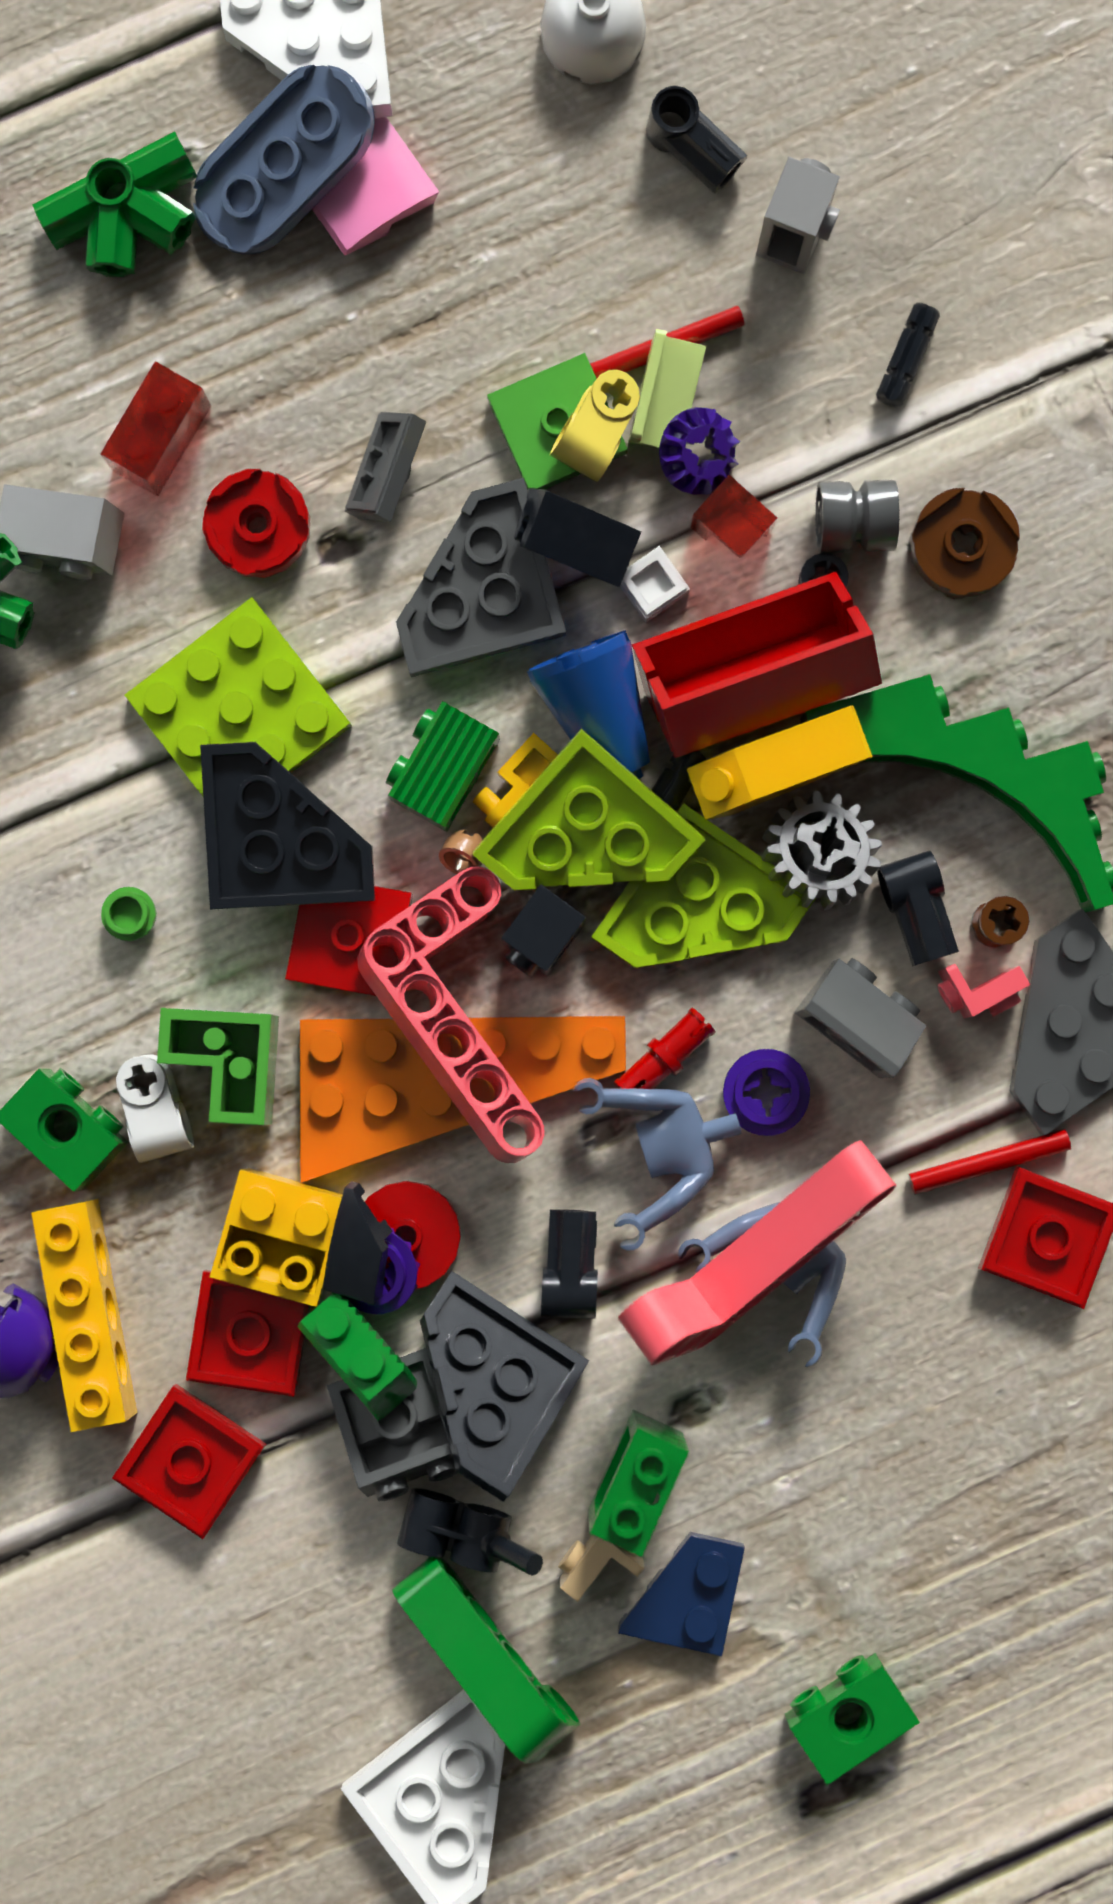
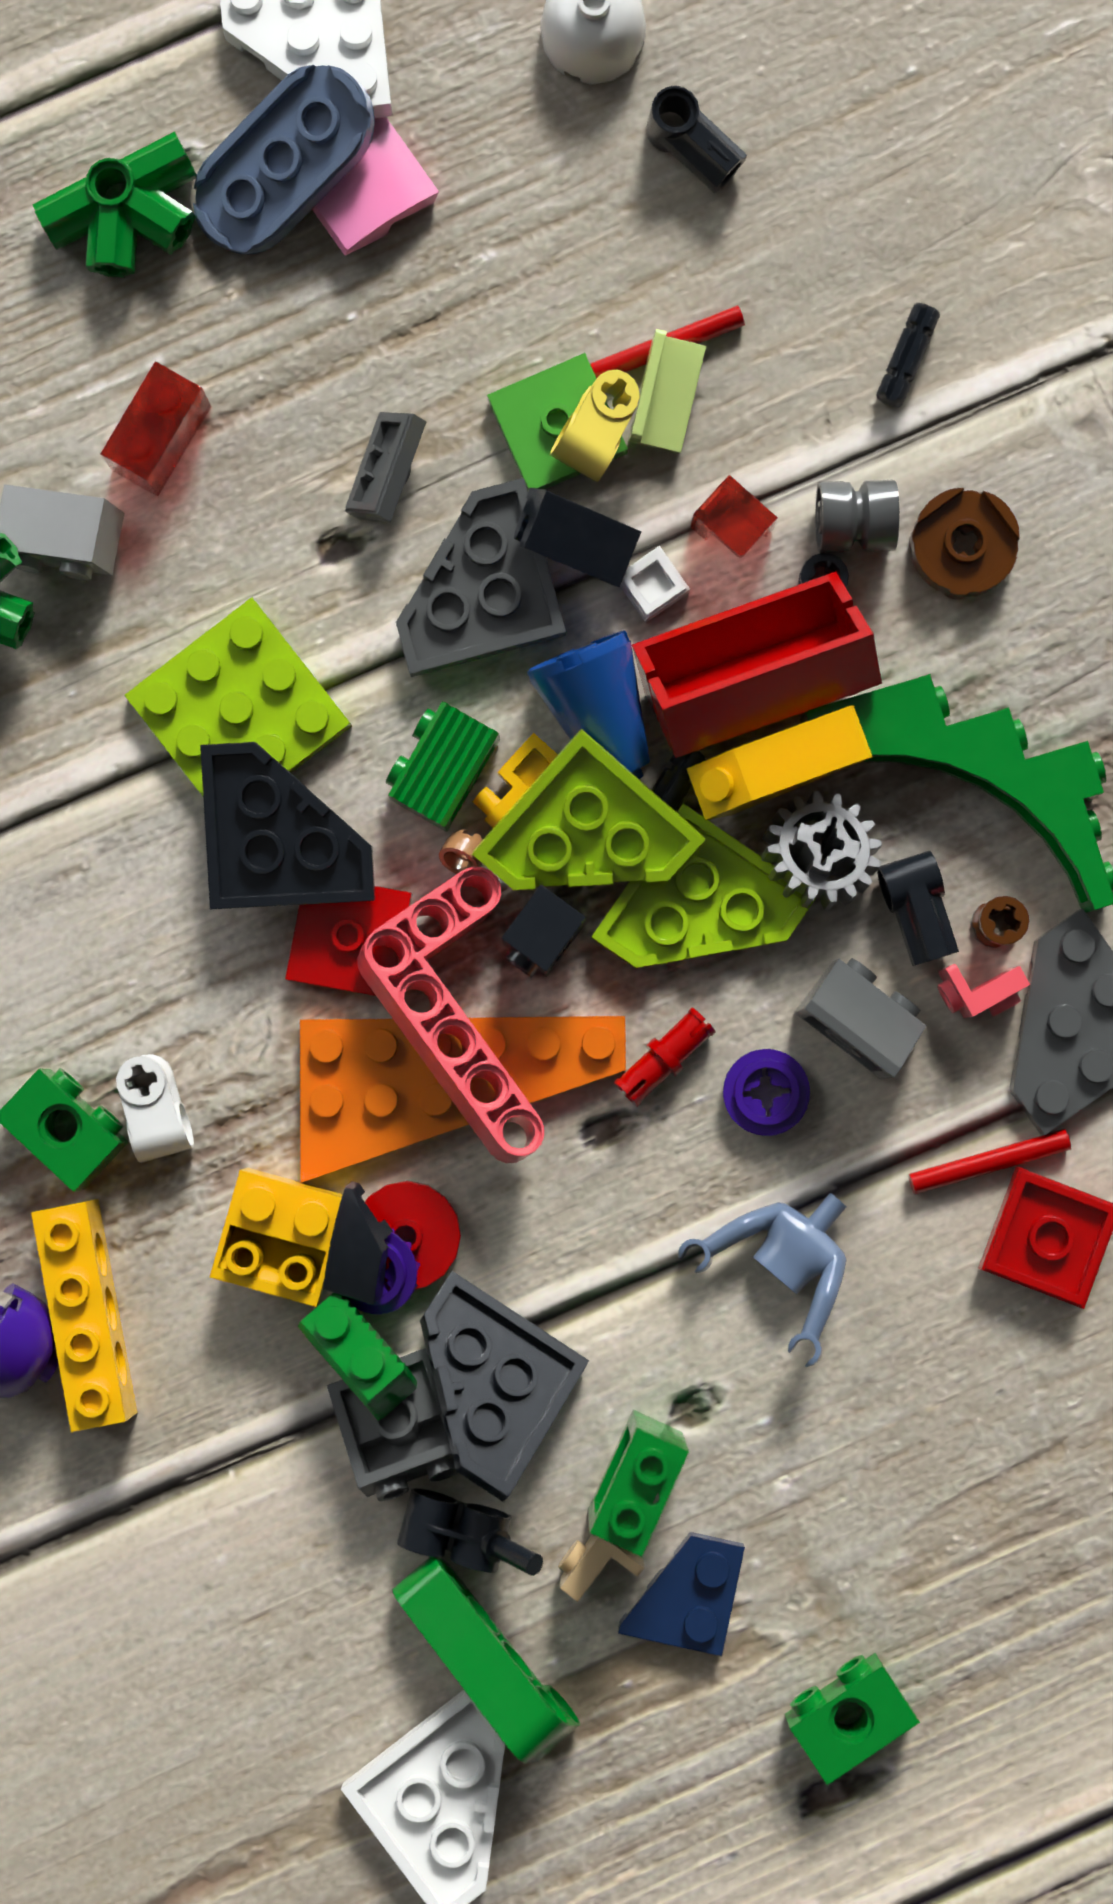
bright green plate [101,887,157,941] -> none
red plate [112,1384,266,1539] -> none
bright green brick [157,1008,279,1125] -> none
red plate [186,1270,310,1397] -> none
red plate [202,469,311,578] -> none
black piece [541,1209,598,1319] -> none
sand blue piece [573,1078,742,1250] -> none
coral beam [618,1140,897,1365] -> none
dark purple gear [659,407,740,495] -> none
light grey brick [756,157,840,274] -> none

